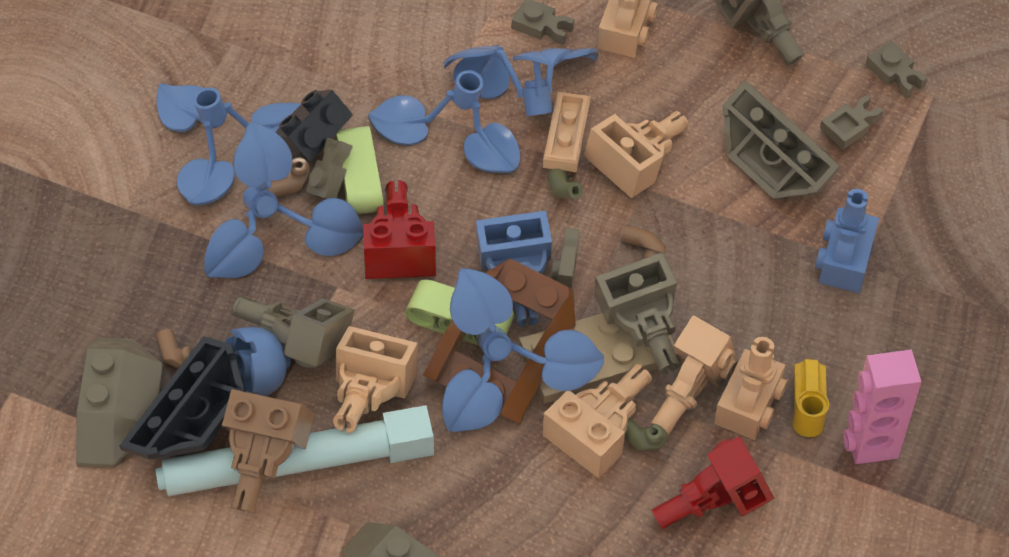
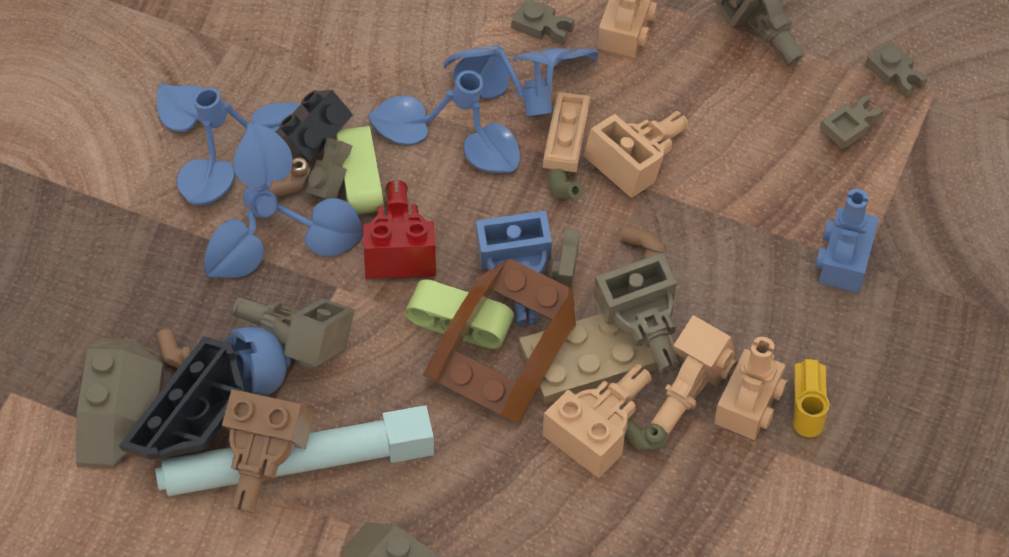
light nougat brick [333,326,418,433] -> none
medium blue plant [442,268,604,432] -> none
red brick [651,436,775,530] -> none
dark tan wedge [722,80,842,200] -> none
bright pink brick [843,349,922,465] -> none

